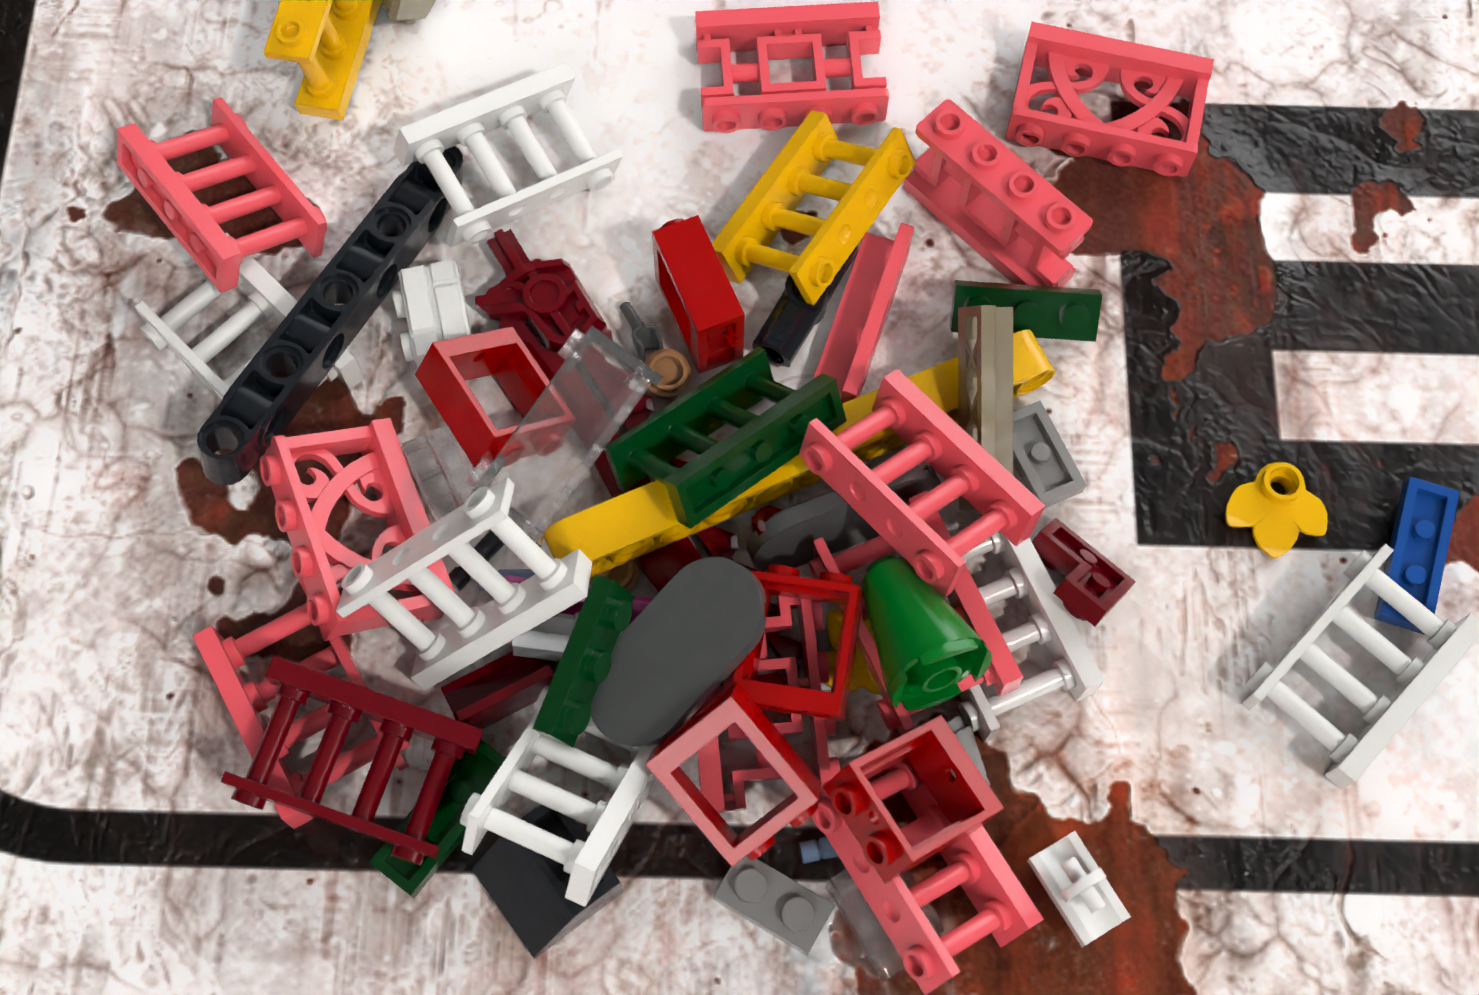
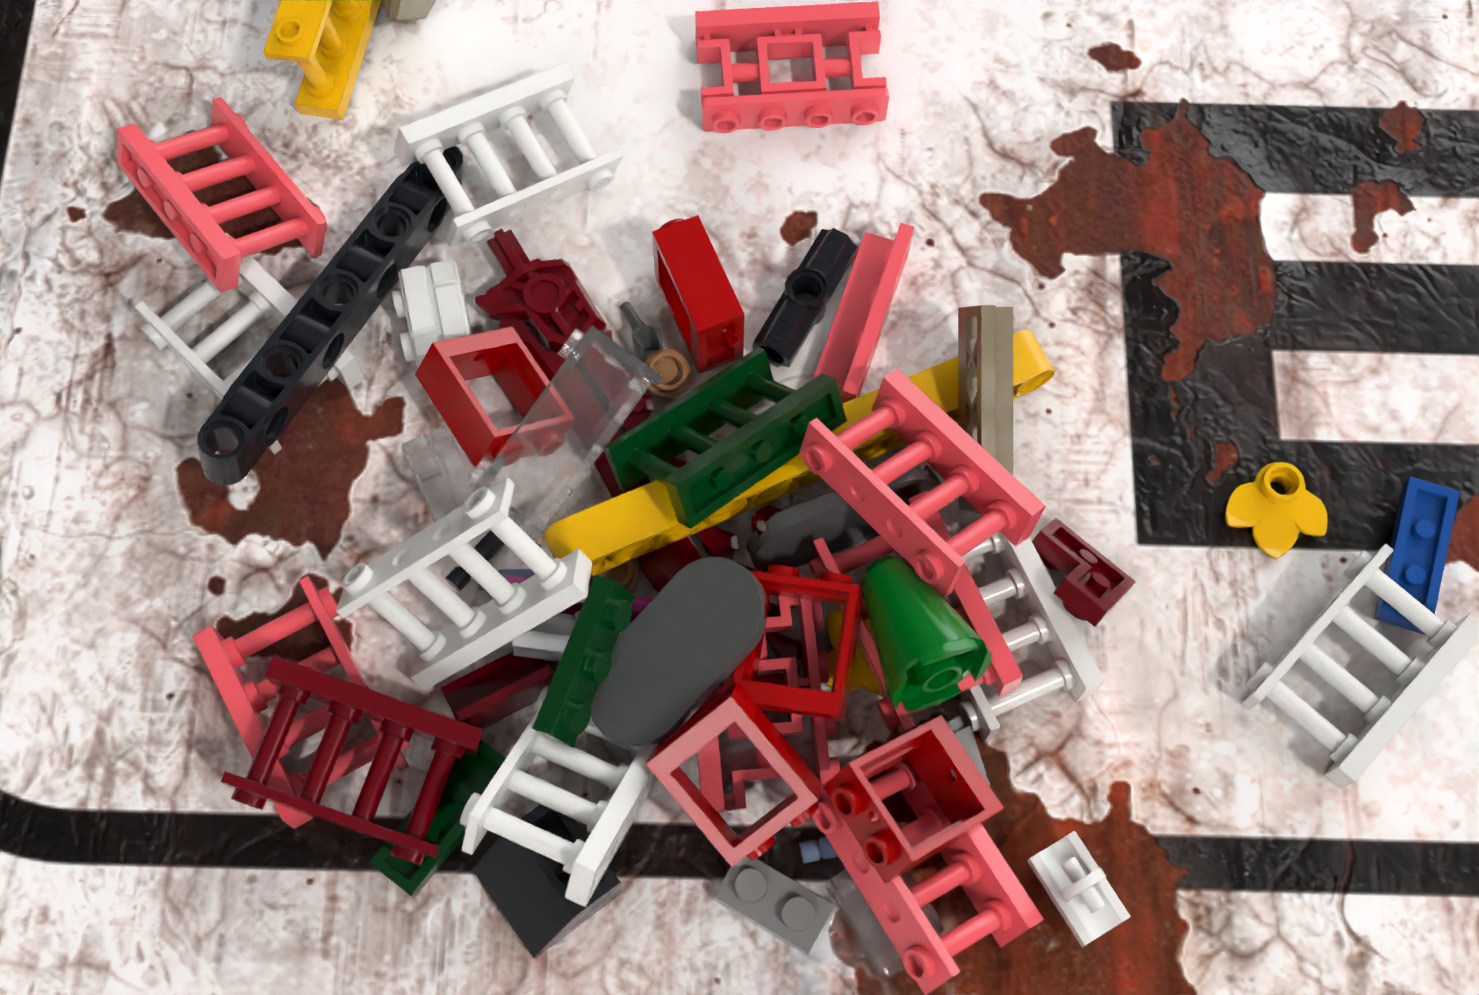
coral fence [260,418,455,641] -> none
yellow fence [712,110,916,305] -> none
coral fence [903,99,1093,287] -> none
dark green plate [949,280,1103,342] -> none
coral fence [1005,21,1214,177] -> none
light grey plate [1013,401,1087,508] -> none

